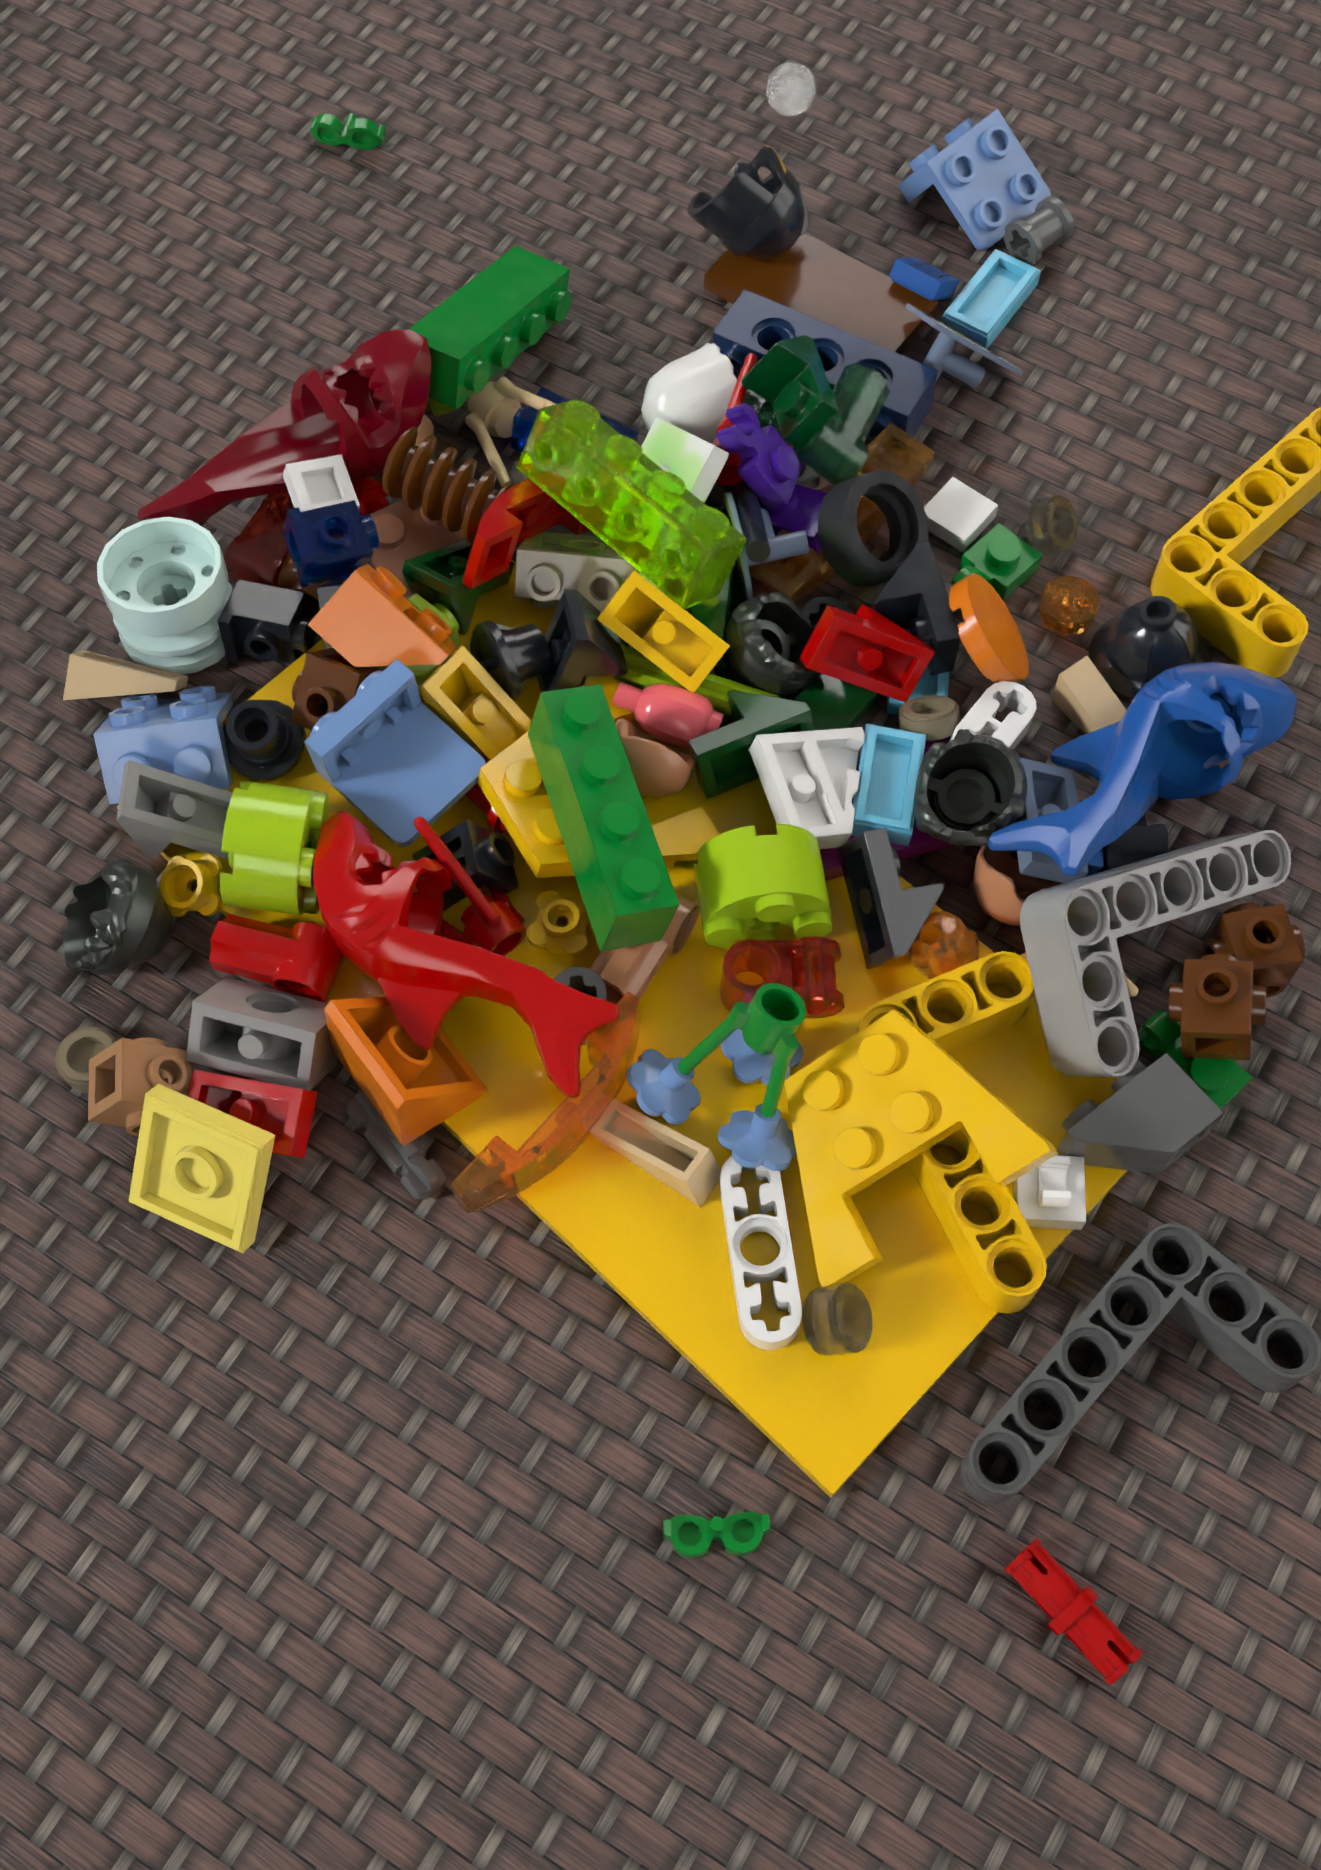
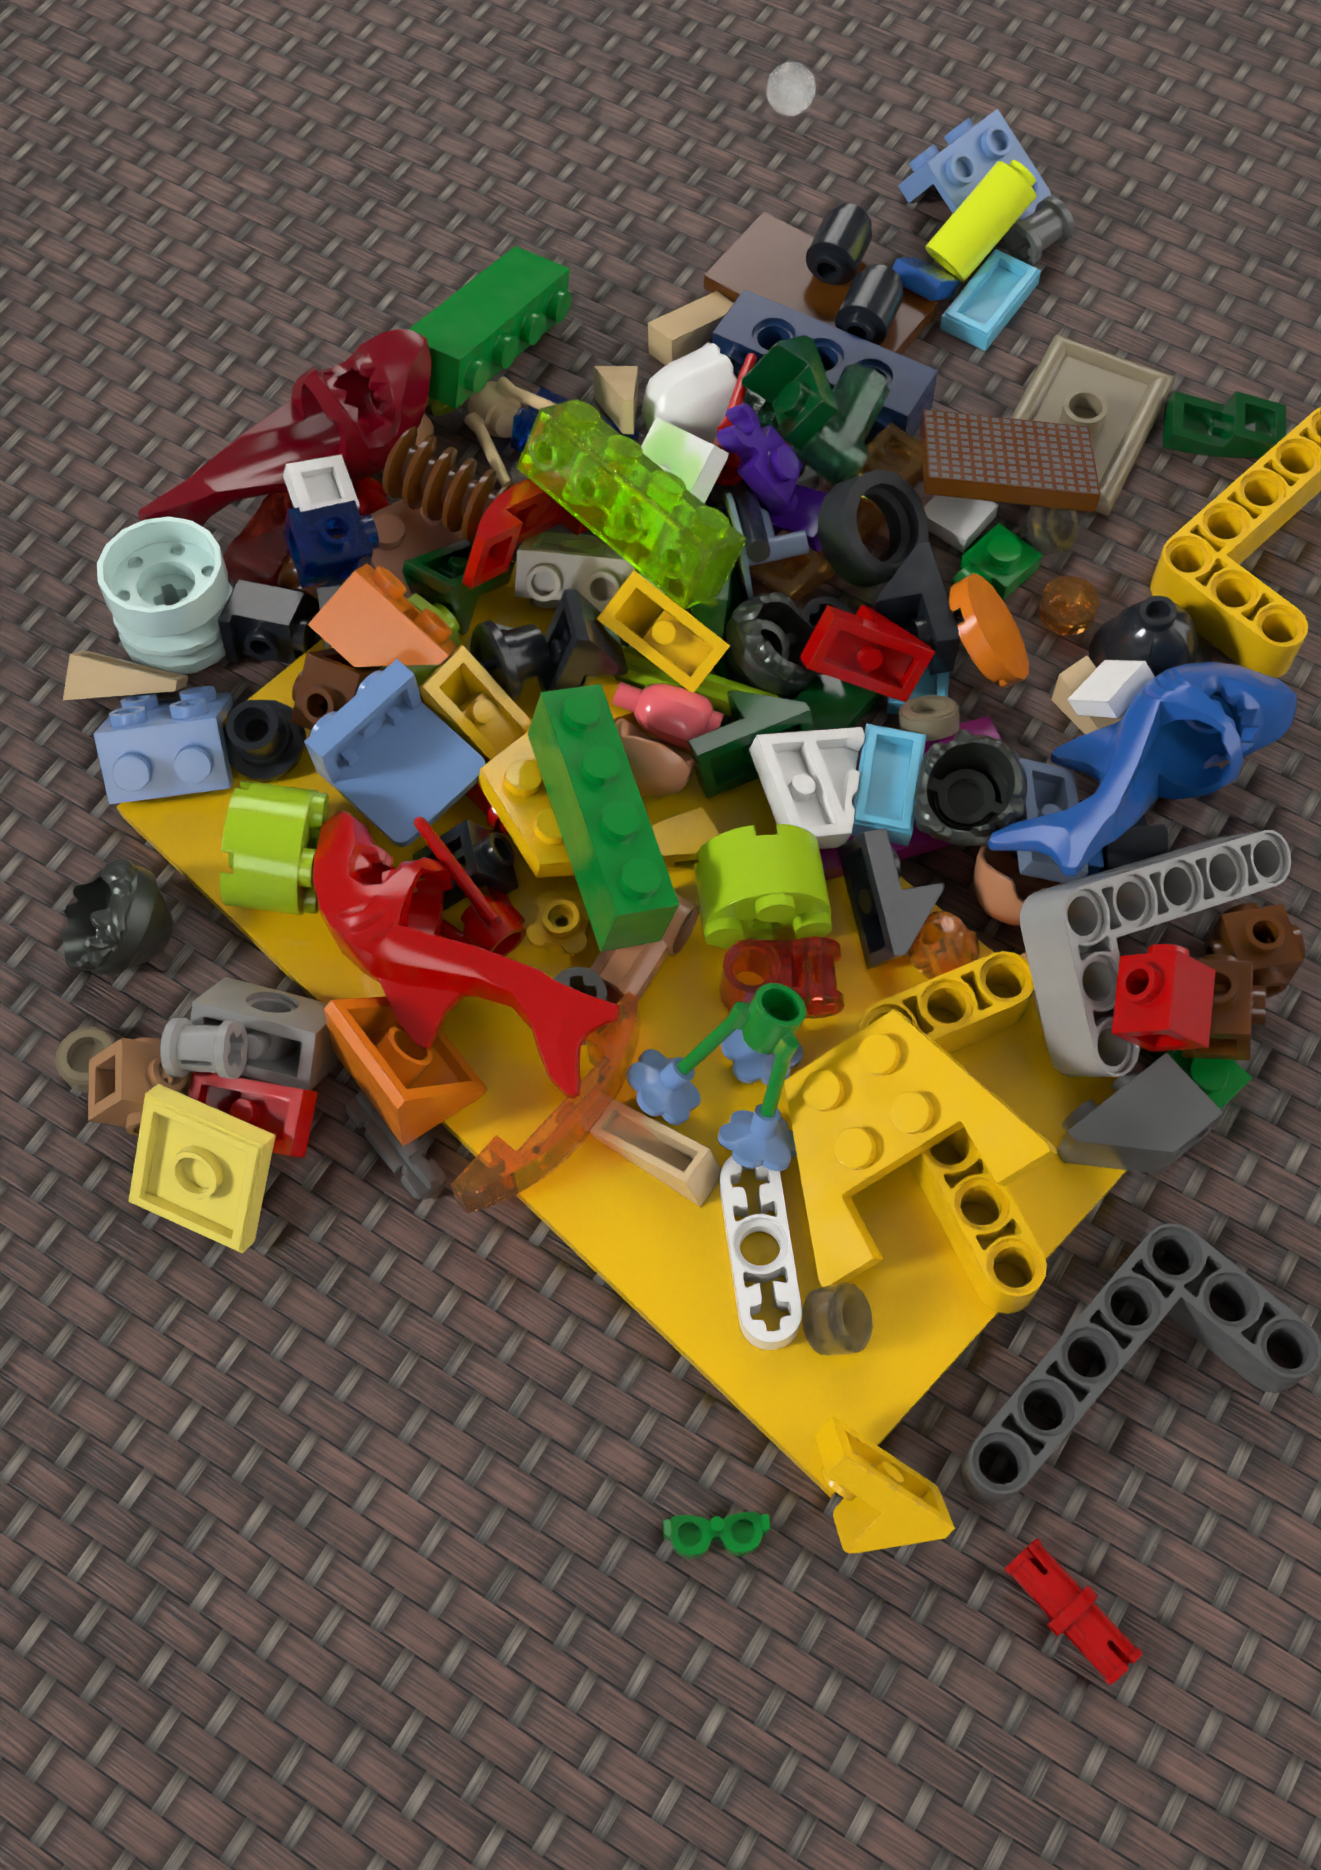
light grey slope [116,760,232,859] -> none
yellow plate [160,854,222,917] -> none
red piece [209,914,344,1003] -> none
green piece [310,113,386,150] -> none
black helmet [687,145,809,259] -> none
sand blue shield [905,303,1024,388] -> none
white beam [950,681,1037,750] -> none
white tile [1013,1155,1086,1230] -> none
none -> light grey bush [160,1017,248,1079]
none -> tan piece [594,366,638,434]
none -> tan piece [648,291,734,366]
none -> black brick [806,203,872,285]
none -> yellow slope [814,1416,955,1554]
none -> black brick [835,264,904,345]
none -> reddish brown tile [919,409,1101,512]
none -> neon yellow brick [925,160,1037,283]
none -> dark tan piece [1011,335,1175,516]
none -> white tile [1067,660,1155,718]
none -> red brick [1112,944,1216,1052]
none -> dark green slope [1163,391,1286,458]

